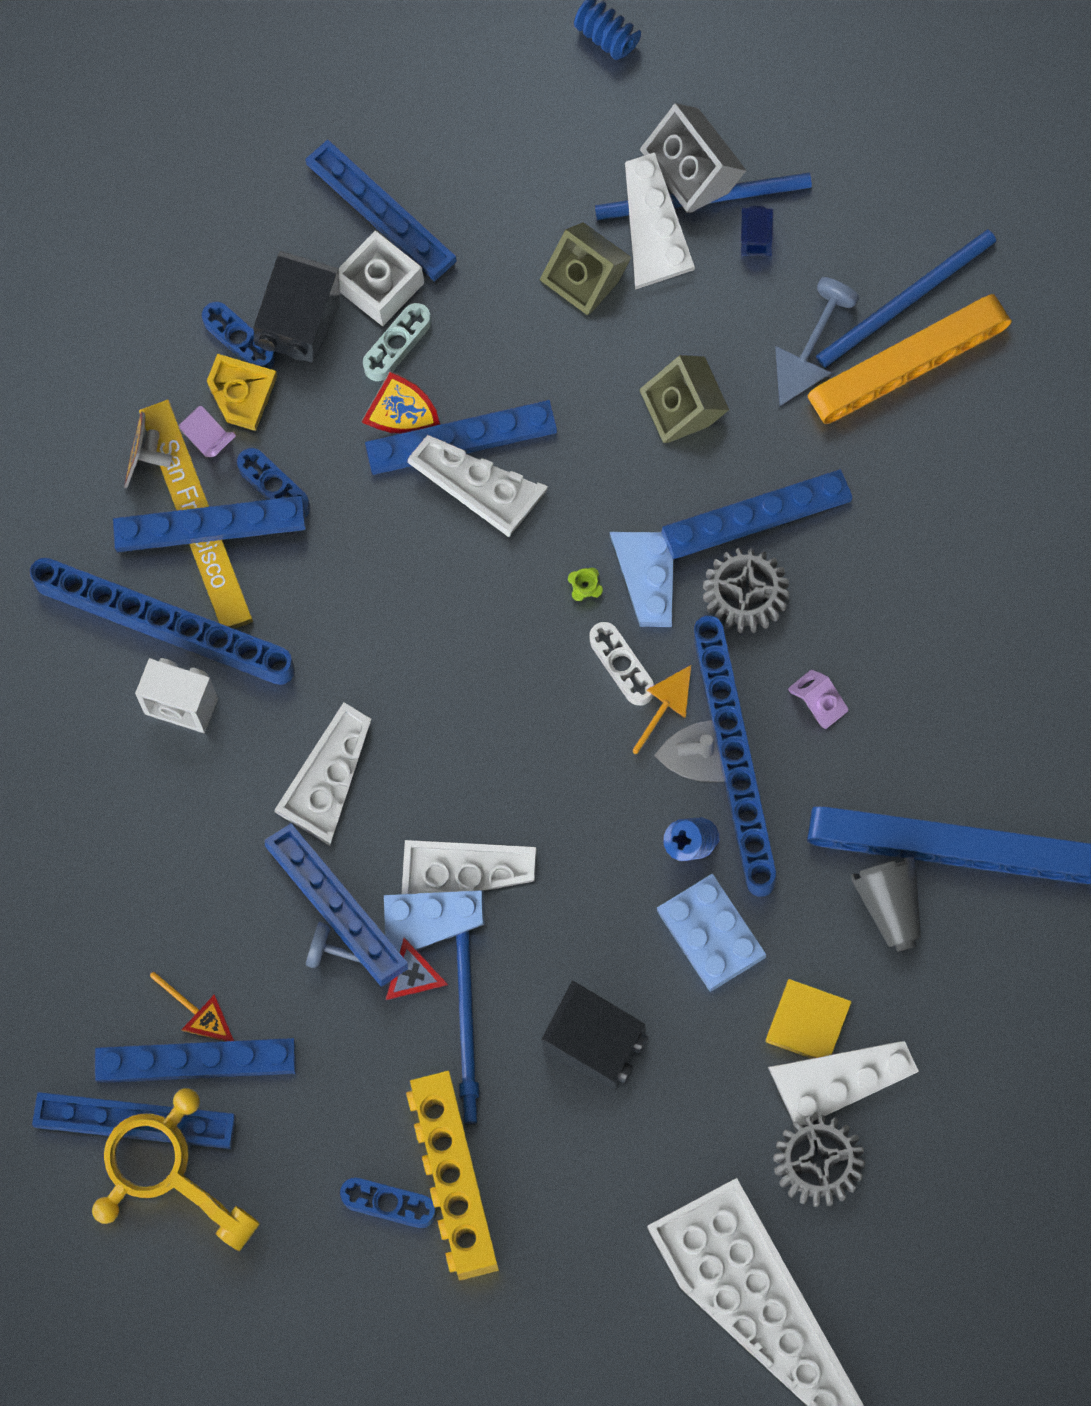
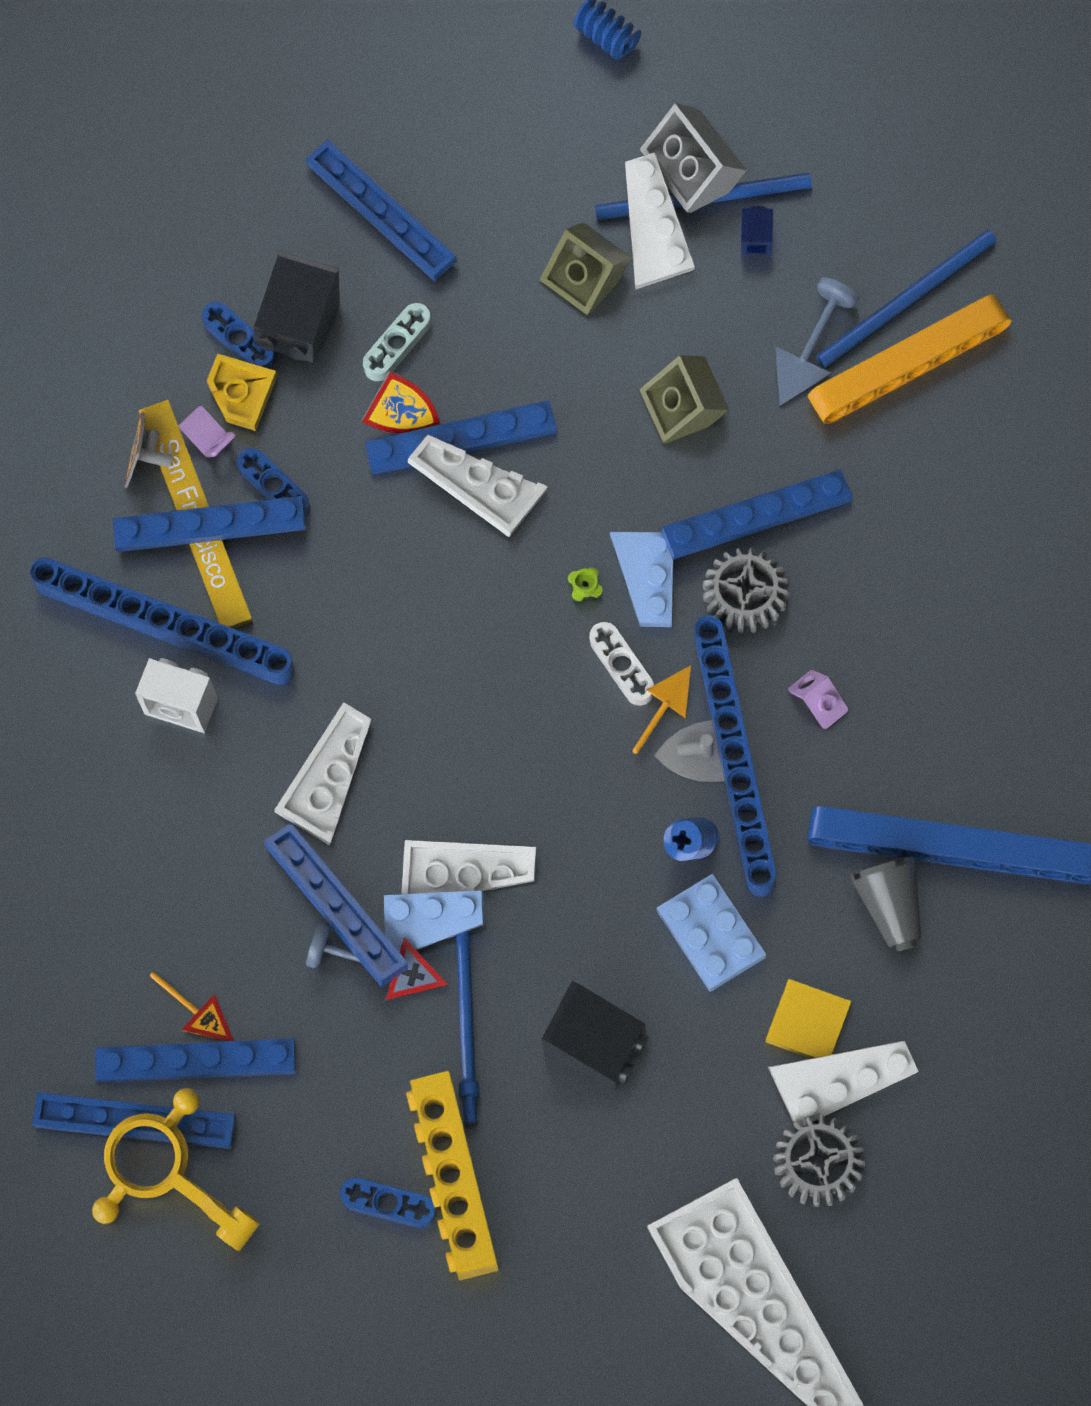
white brick [339,231,424,326] -> none

